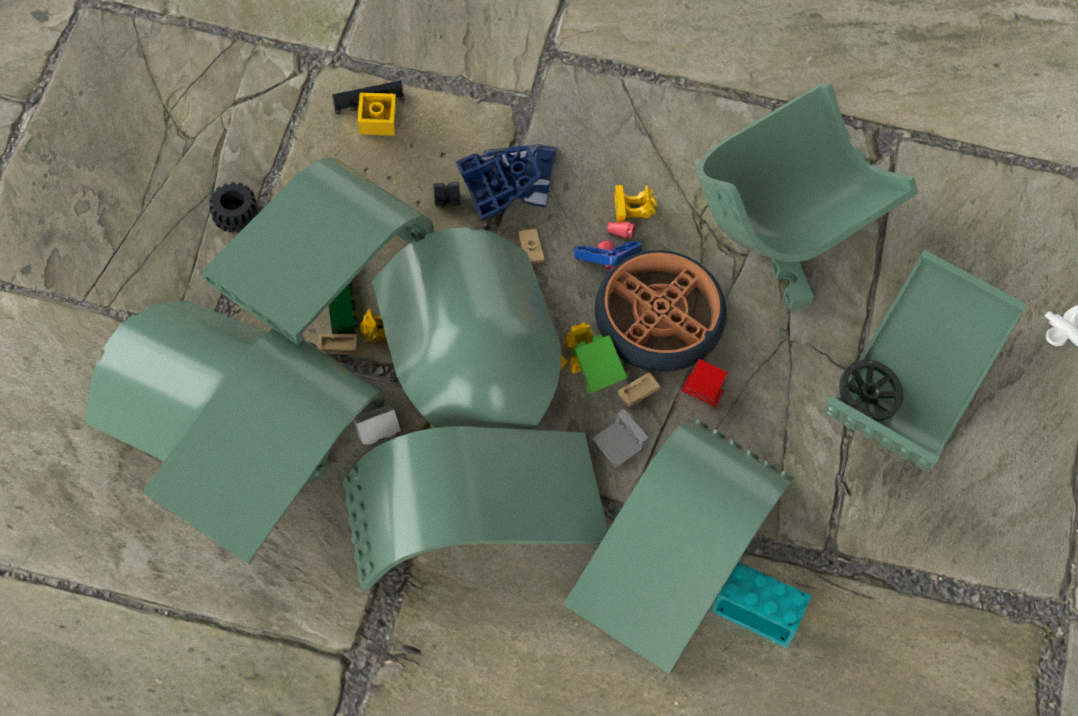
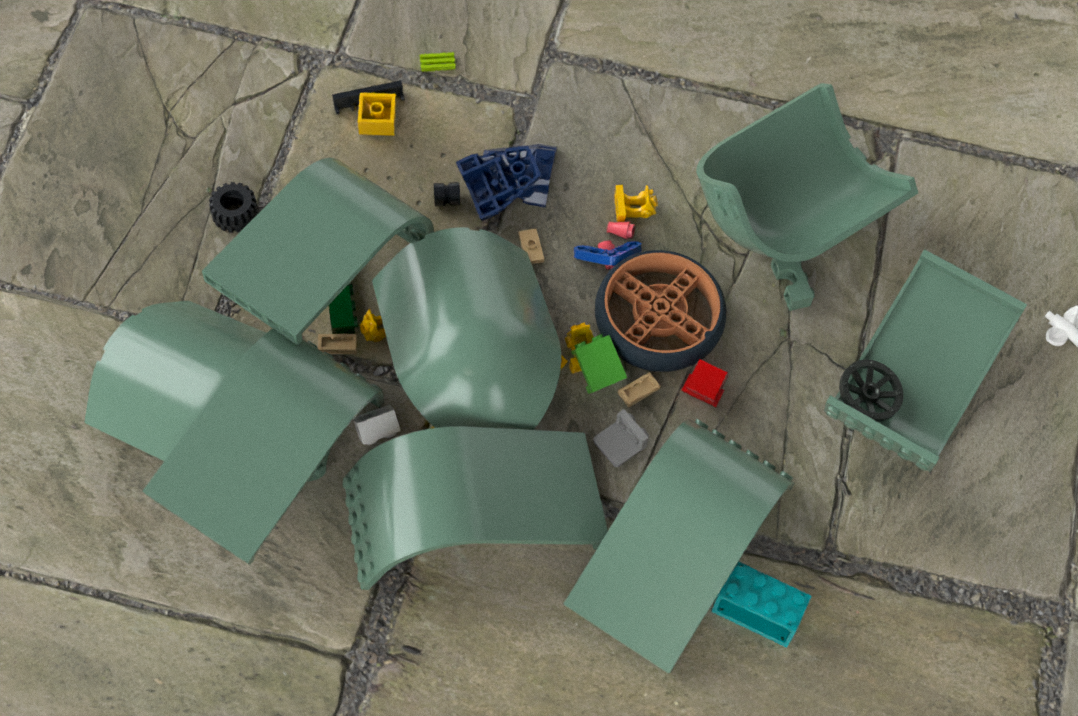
none -> lime tile [420,52,456,72]

